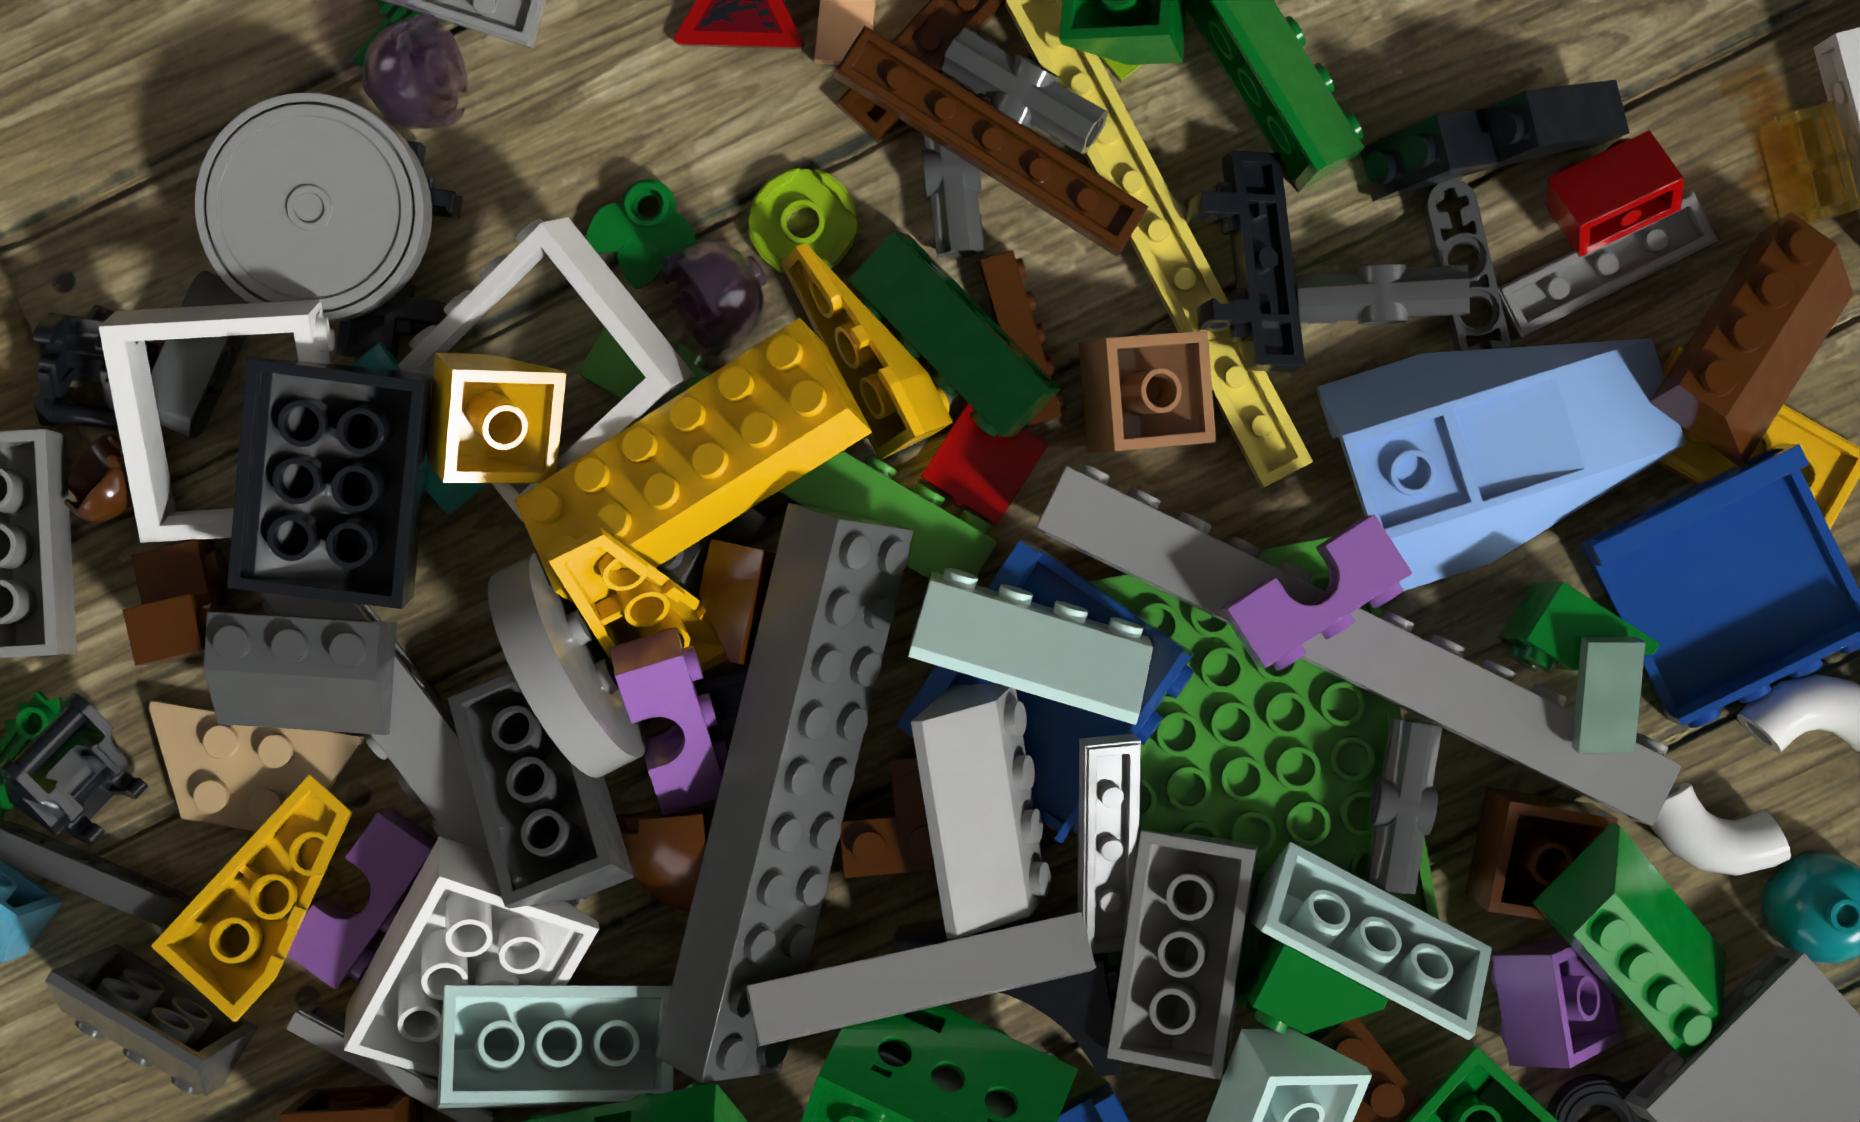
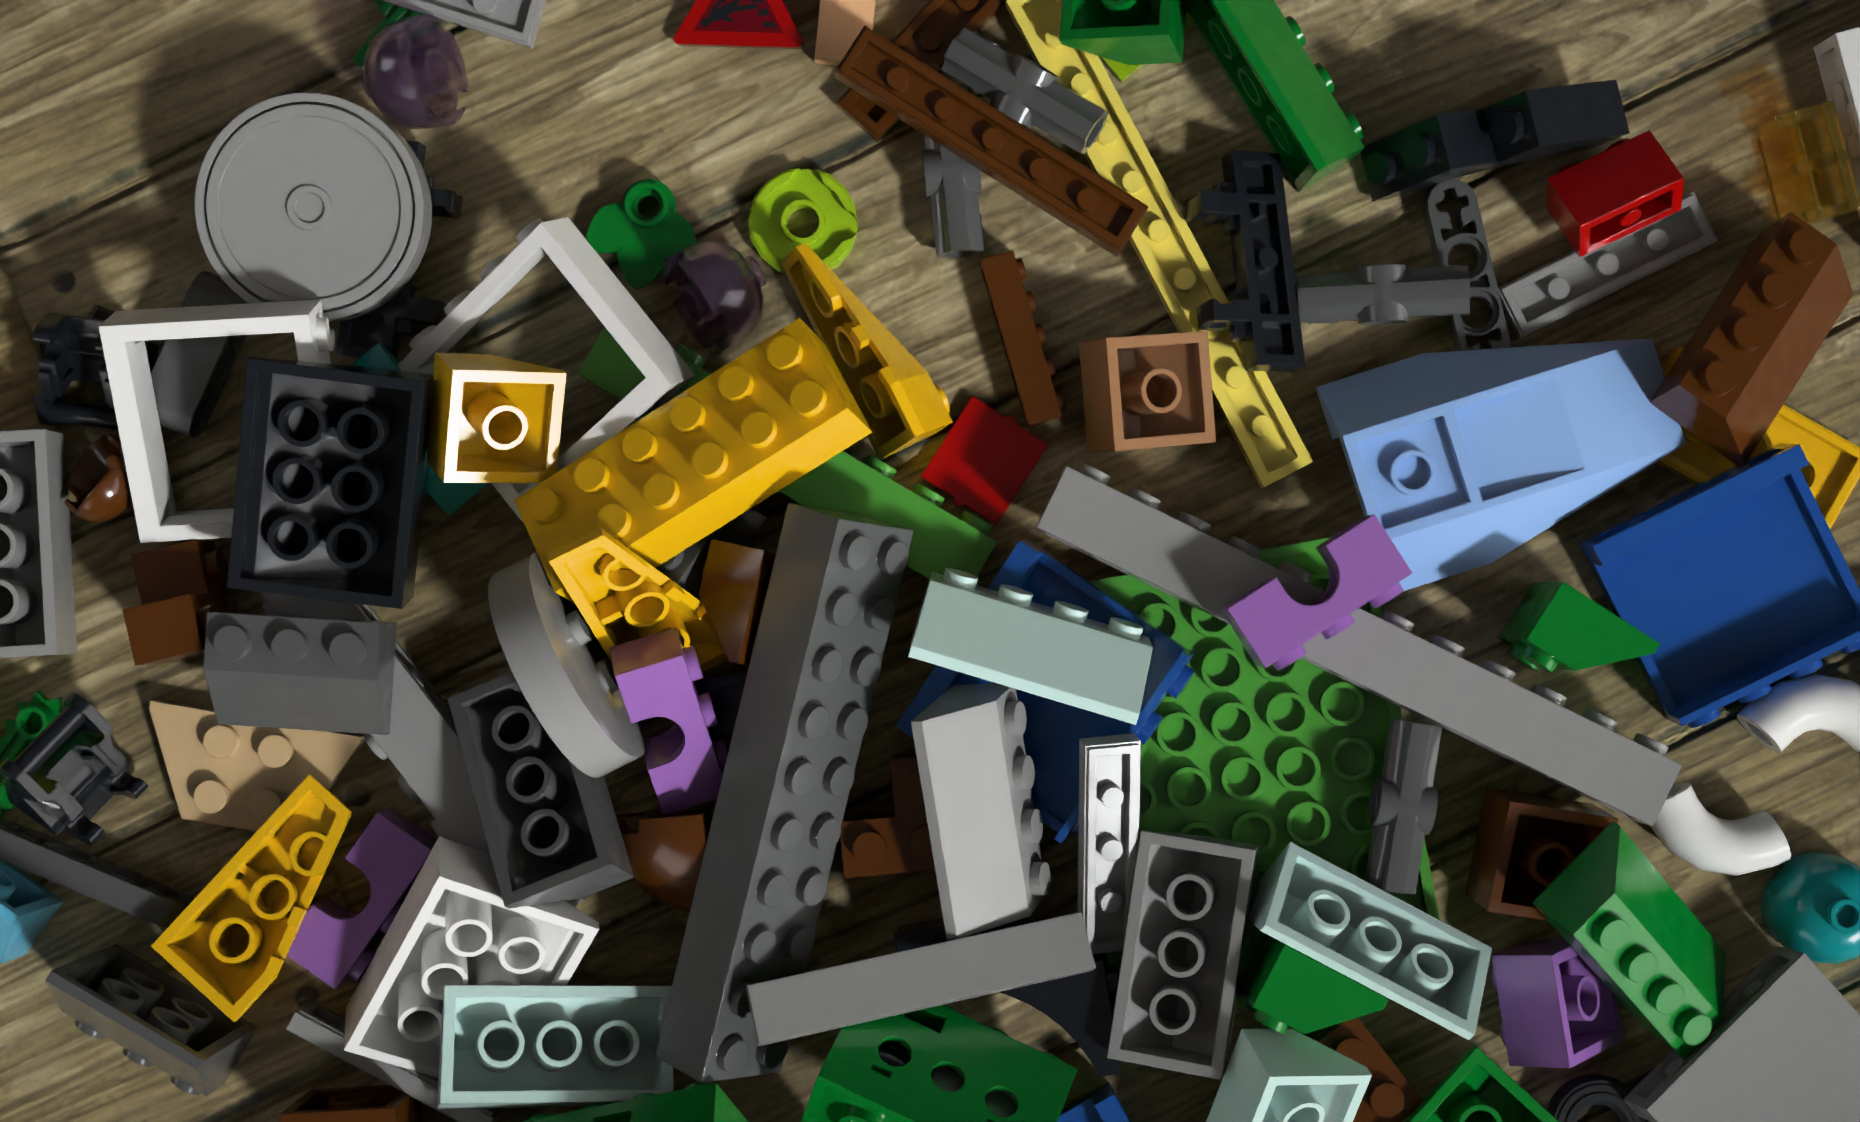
dark green brick [848,231,1061,437] -> none
sand green tile [1572,637,1646,754] -> none

